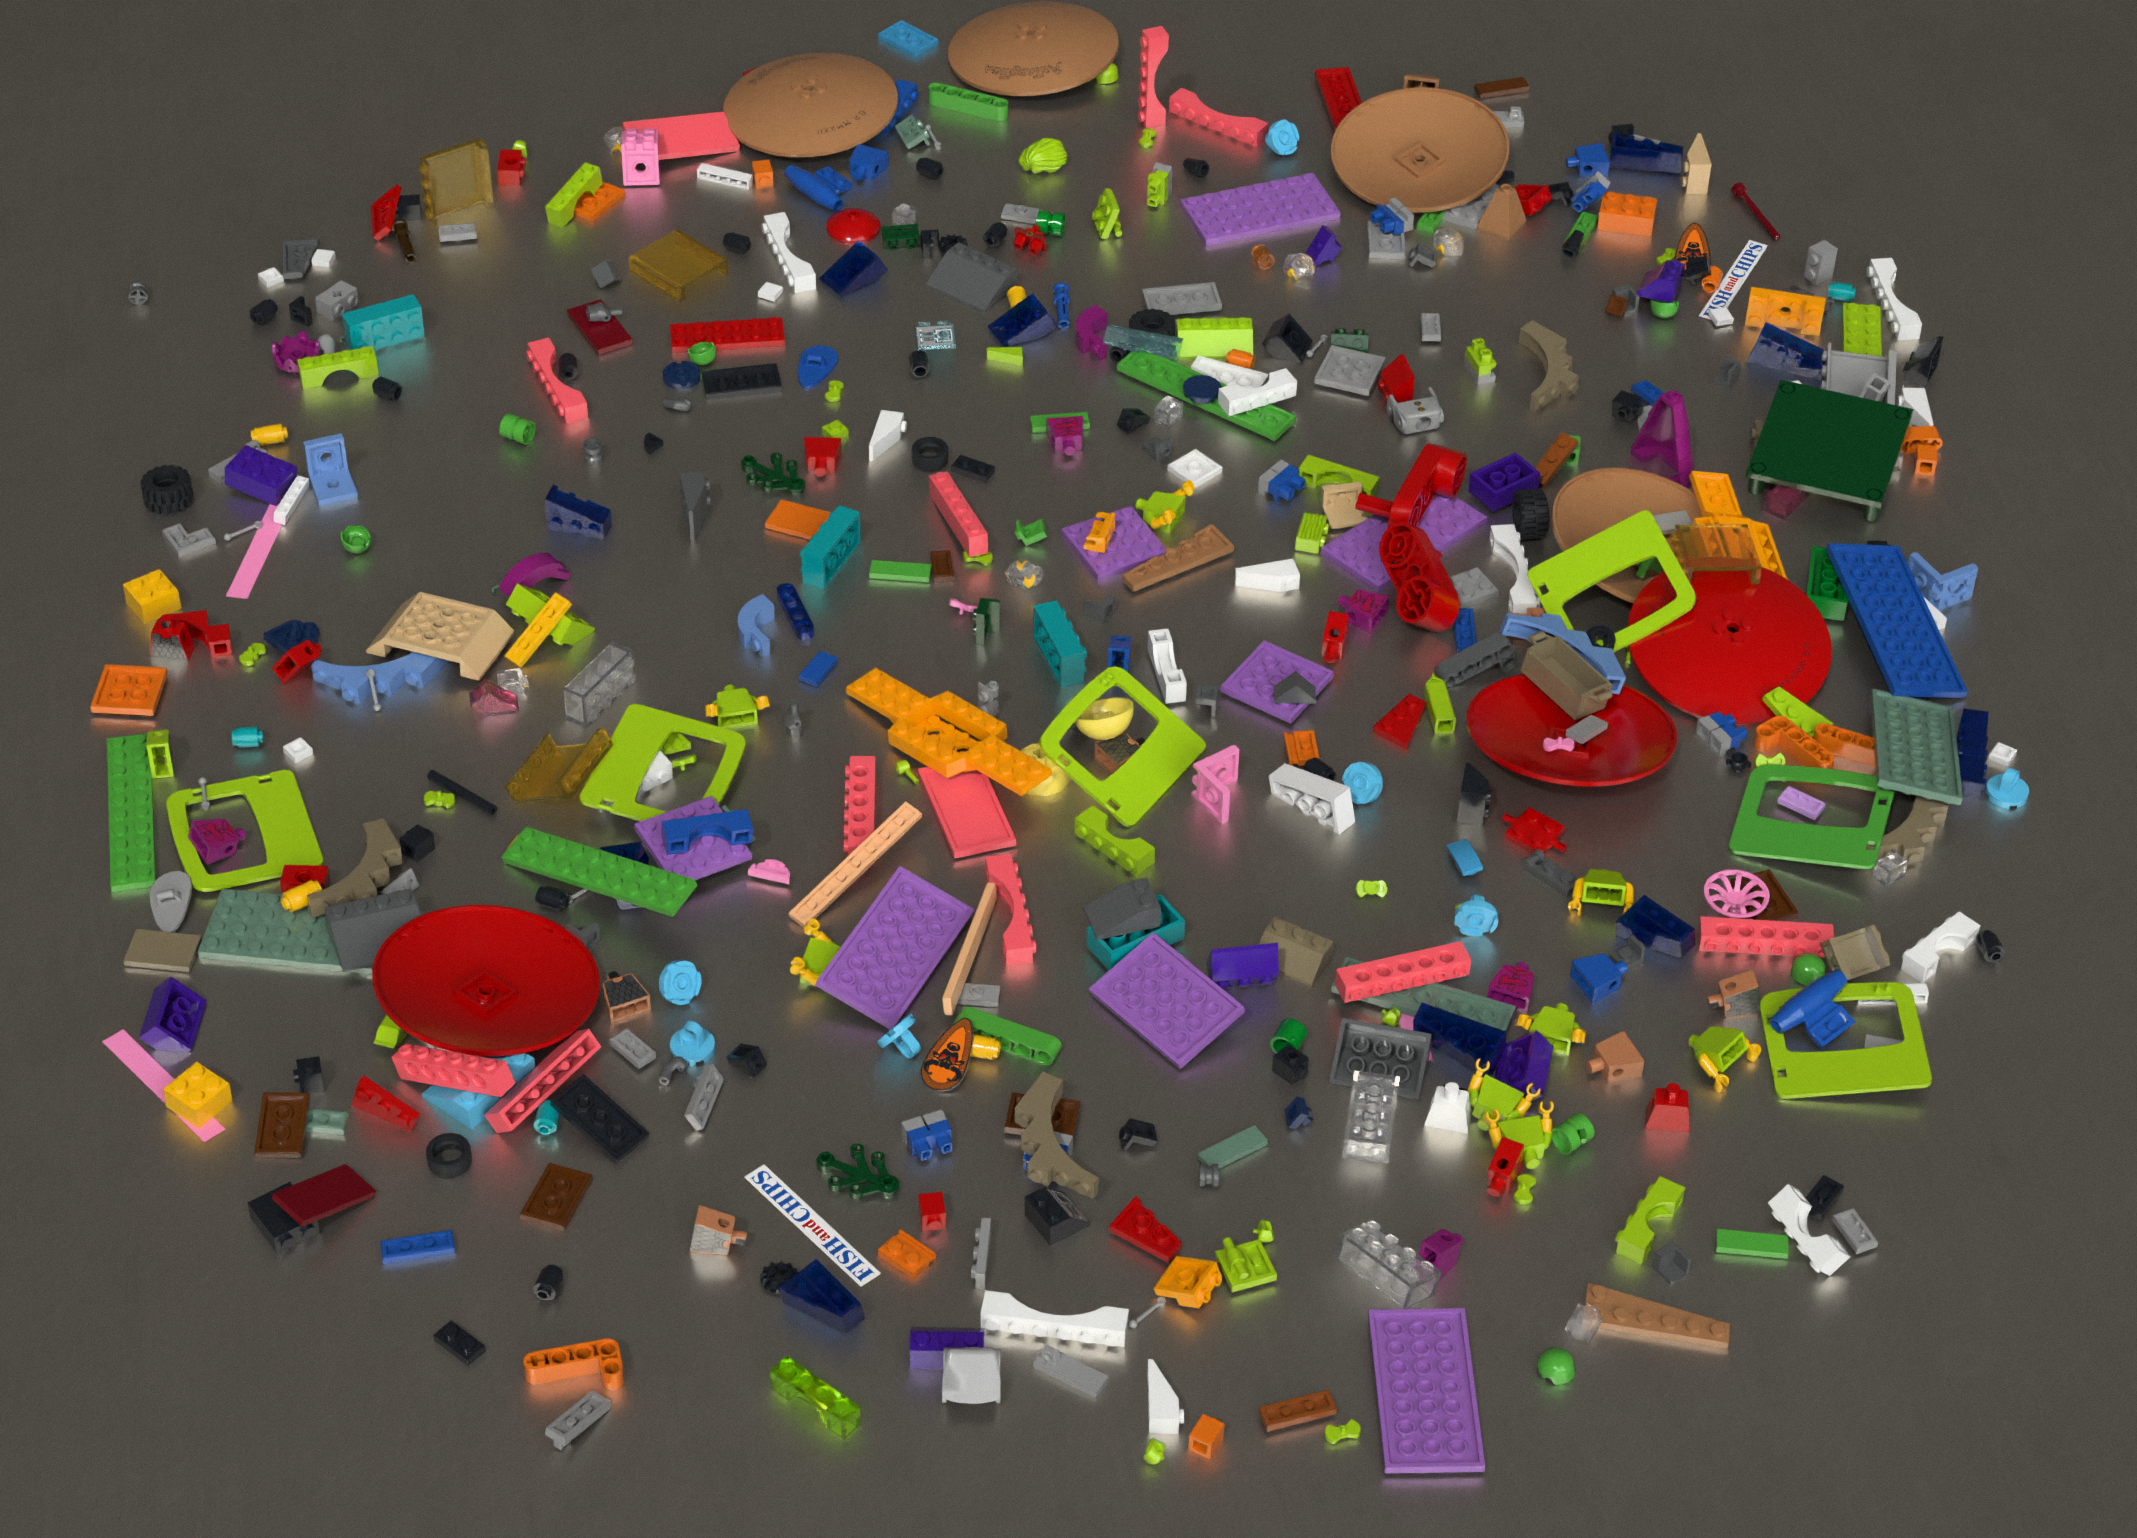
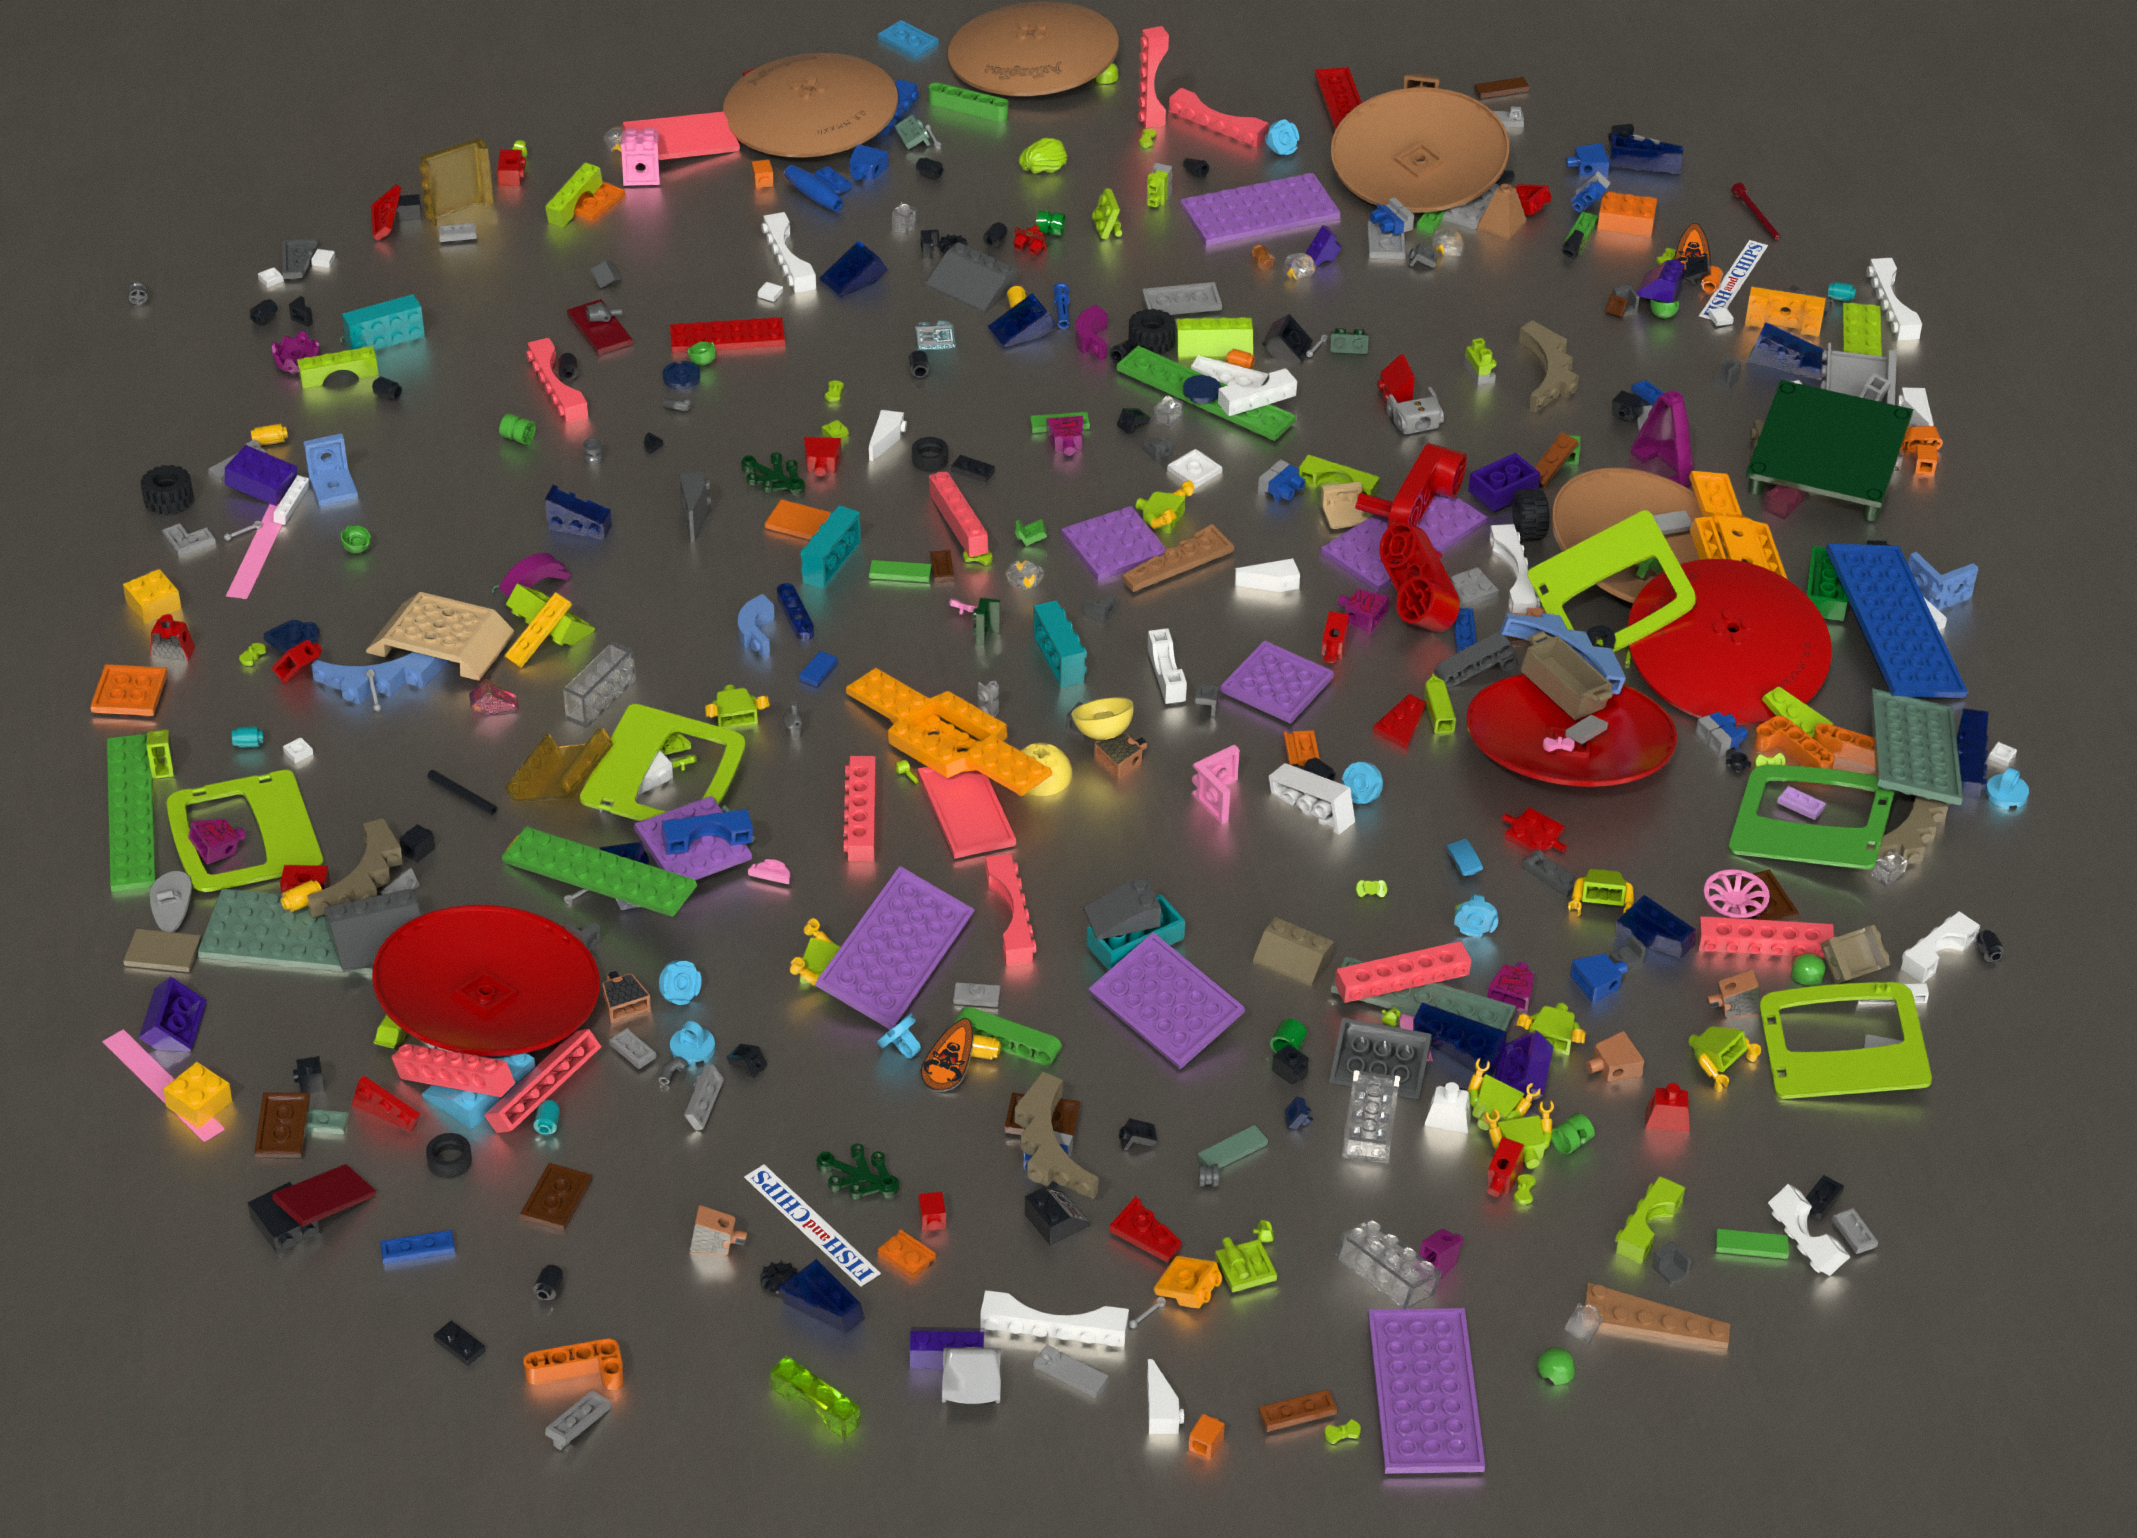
red arch [171,610,232,657] -> none
light grey hinge [198,777,210,810] -> none
light grey brick [315,280,359,321] -> none
light grey cone [318,334,336,355] -> none
dark brown pin [392,219,417,263] -> none
lime piece [423,791,455,809] -> none
clear brick [496,668,529,700] -> none
black brick [535,885,570,912] -> none
black tile [550,1074,649,1164] -> none
clear yellow panel [629,229,728,303] -> none
white piece [697,163,753,190] -> none
black tile [701,363,782,400] -> none
black brick [723,232,751,254] -> none
light nougat tile [789,801,922,928] -> none
blue shield [798,345,838,389] -> none
red dish [826,208,881,244] -> none
dark green bracket [881,224,921,250] -> none
blue hips [901,1109,952,1161] -> none
light nougat tile [942,882,997,1015] -> none
light grey plate [971,1218,991,1289] -> none
lime piece [987,347,1023,366] -> none
light grey plate [1001,203,1041,224] -> none
lime door [1039,666,1206,828] -> none
lime arch [1075,805,1155,876] -> none
light orange hinge [1084,512,1116,553] -> none
clear light blue slope [1103,324,1183,361] -> none
blue torso [1107,635,1132,673] -> none
lime piece [1143,1438,1166,1465] -> none
dark purple slope [1206,943,1279,990] -> none
dark grey slope [1274,671,1316,704] -> none
lime brick [1295,512,1330,554] -> none
light grey plate [1314,345,1386,396] -> none
light grey plate [1420,313,1441,342] -> none
black slope [1457,763,1492,826] -> none
black bracket [1548,182,1574,206] -> none
clear yellow panel [1671,524,1762,584] -> none
tan slope [1681,133,1712,194] -> none
blue plate [1769,969,1855,1050] -> none
light grey brick [1804,240,1838,286] -> none
black slope [1903,336,1944,387] -> none

